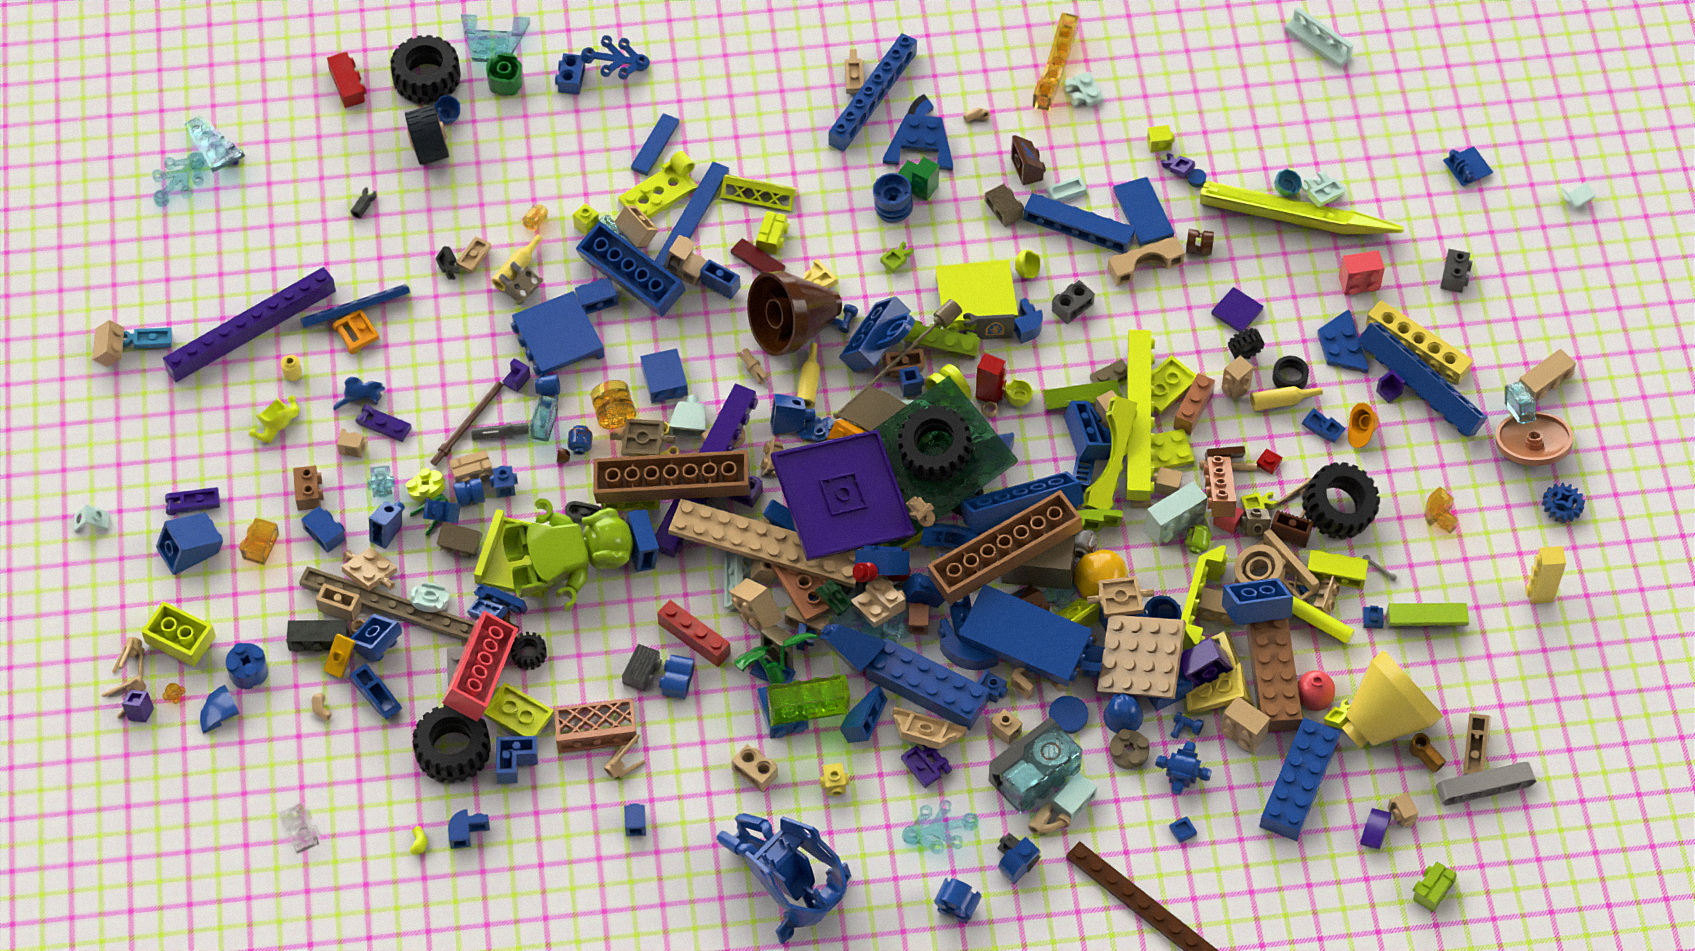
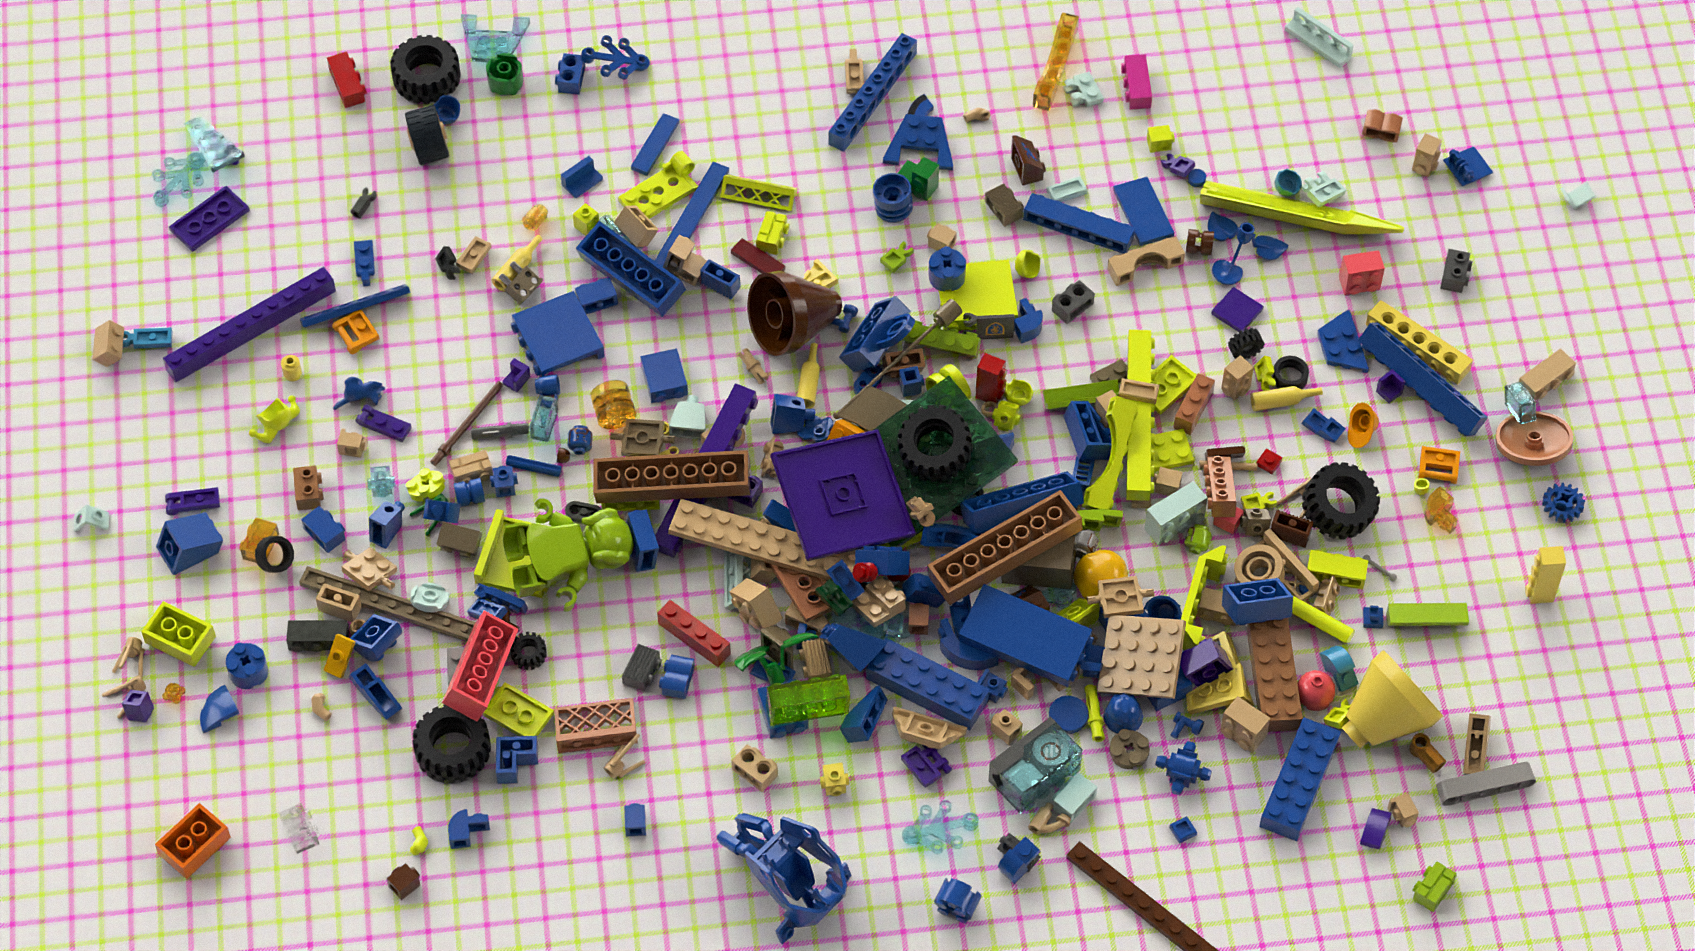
none -> orange brick [155,803,231,879]
none -> dark purple tile [169,186,250,252]
none -> black tyre [255,536,294,573]
none -> blue hinge [354,240,375,287]
none -> reddish brown brick [387,863,420,901]
none -> blue axle [506,455,562,477]
none -> blue panel [561,156,603,198]
none -> tan brick [799,639,833,683]
none -> blue plate [826,559,865,601]
none -> blue plate [854,365,883,395]
none -> tan brick [927,223,957,251]
none -> blue brick [928,246,966,291]
none -> neon yellow brick [992,400,1021,431]
none -> neon yellow pin [1084,684,1105,742]
none -> tan tile [1118,378,1159,404]
none -> dark pink brick [1121,54,1152,109]
none -> blue plant [1207,211,1289,285]
none -> neon yellow plate [1254,356,1276,391]
none -> dark azure brick [1319,646,1359,692]
none -> nougat brick [1362,109,1403,142]
none -> tan brick [1412,133,1442,177]
none -> neon yellow hinge [1414,478,1429,495]
none -> light orange plate [1418,446,1460,484]

